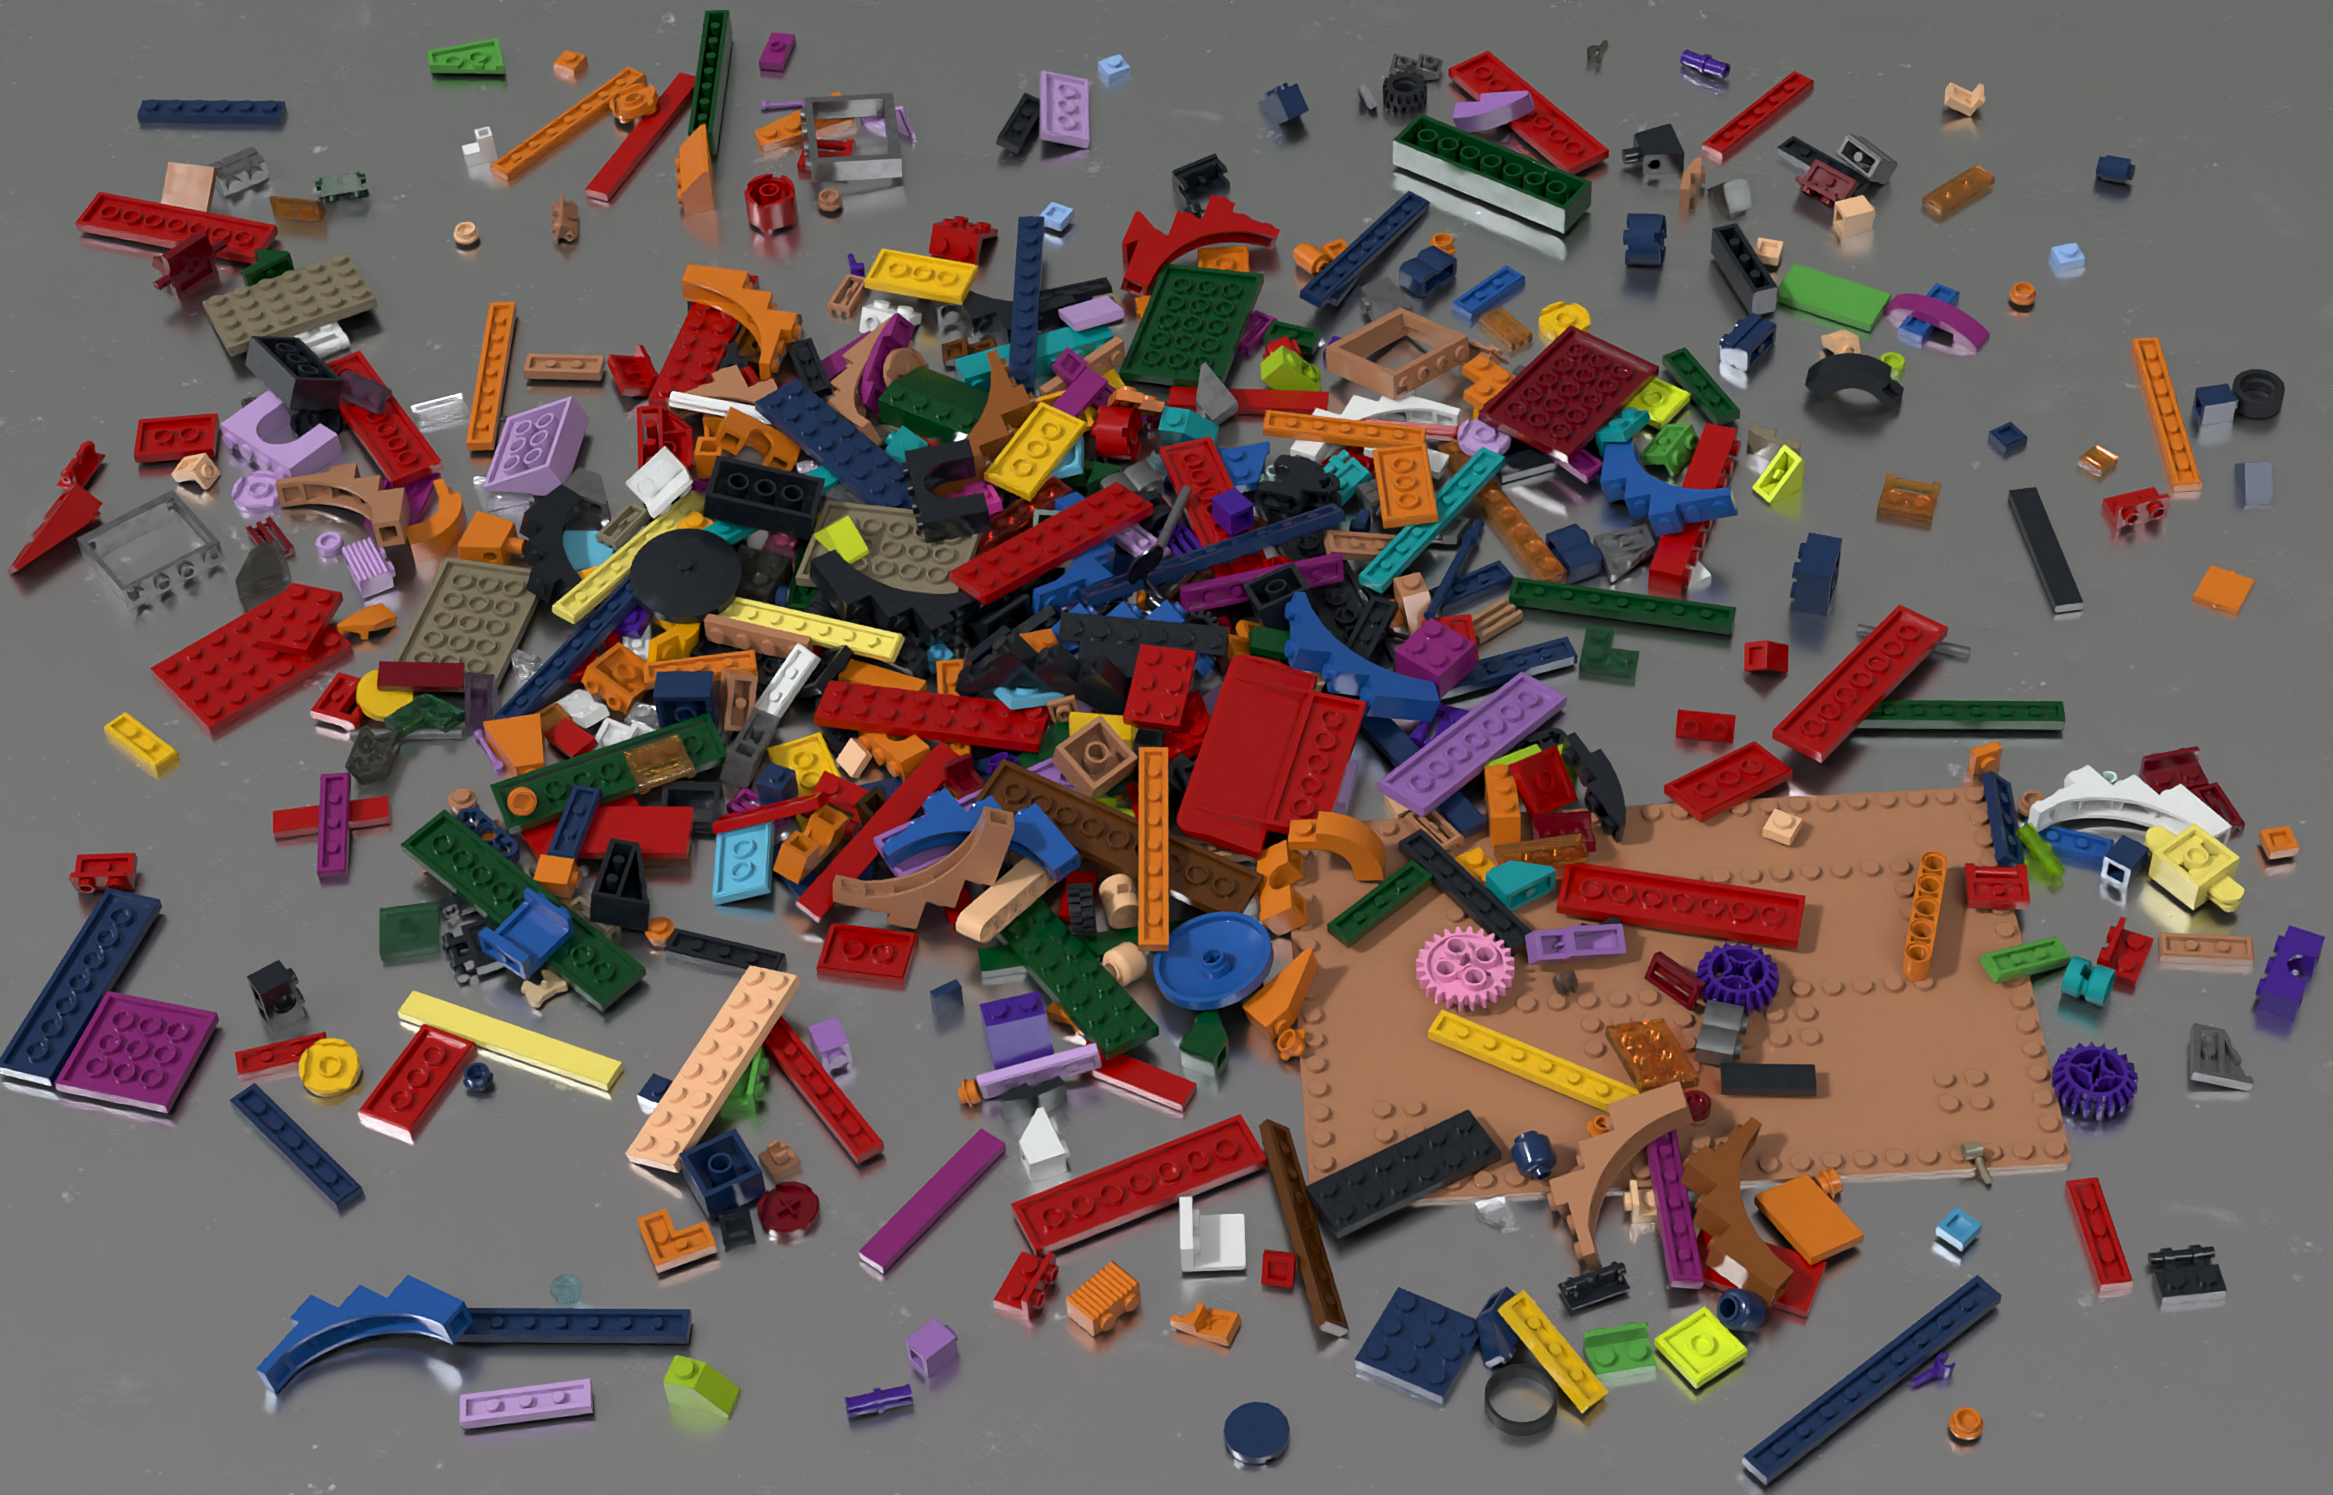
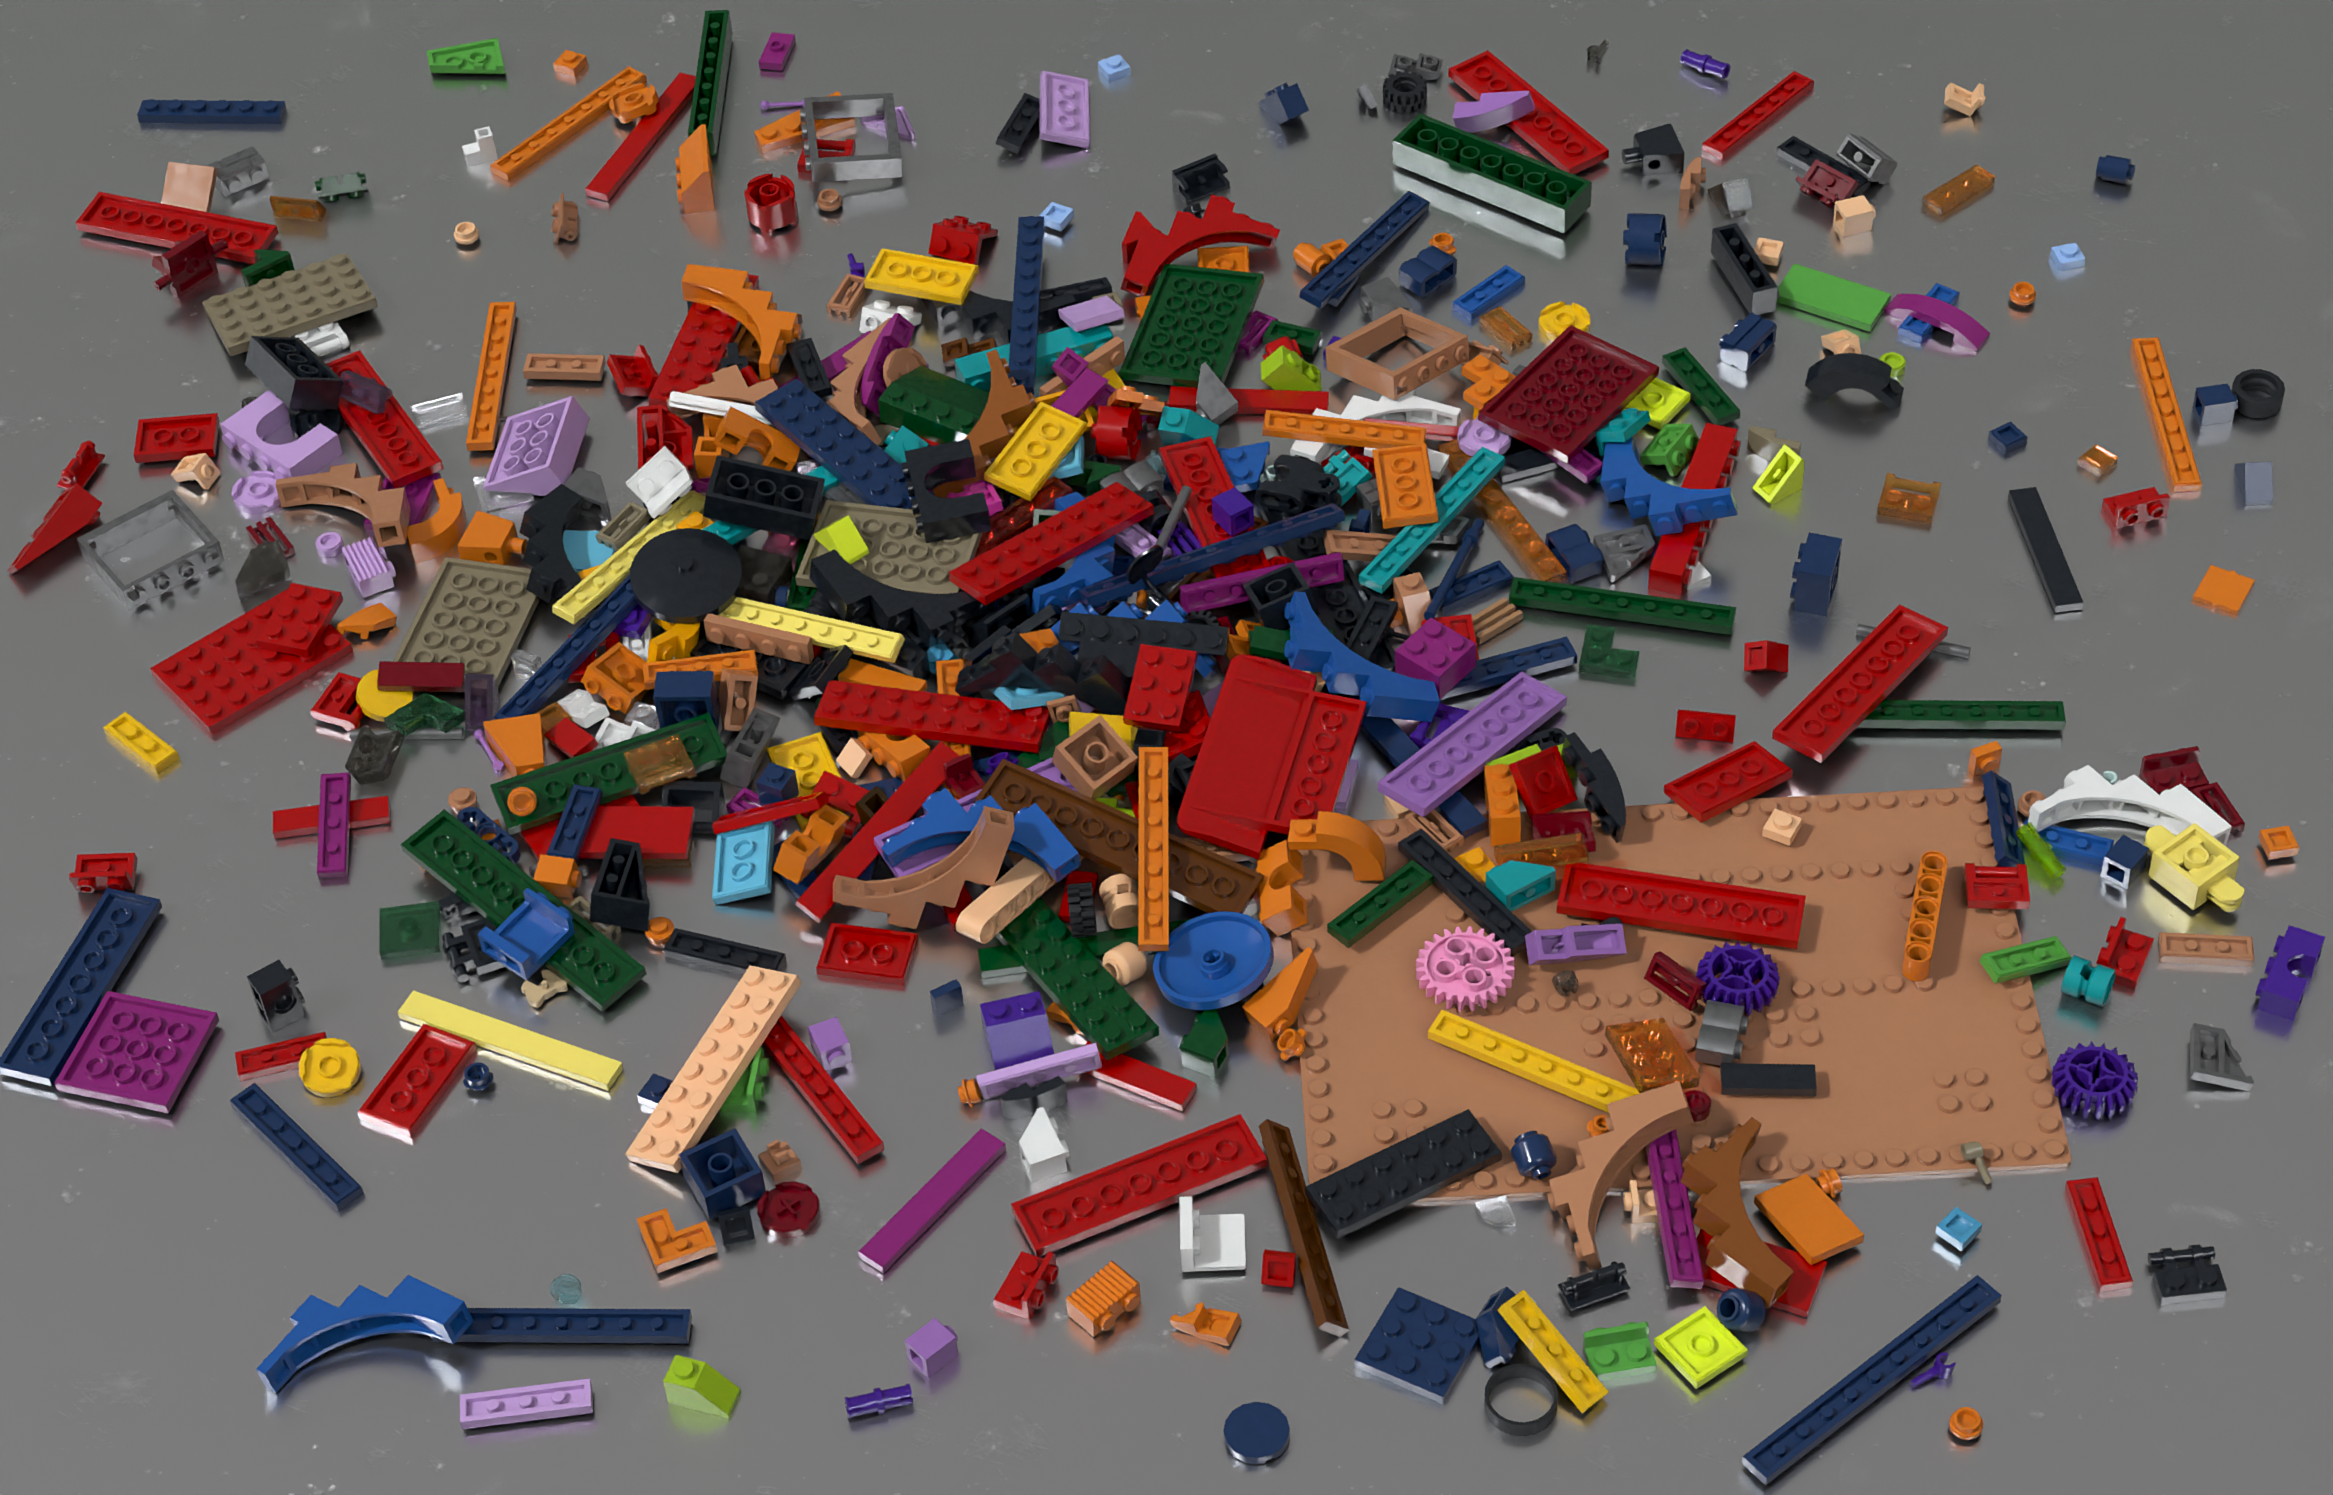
white tile [754,643,821,719] -> none

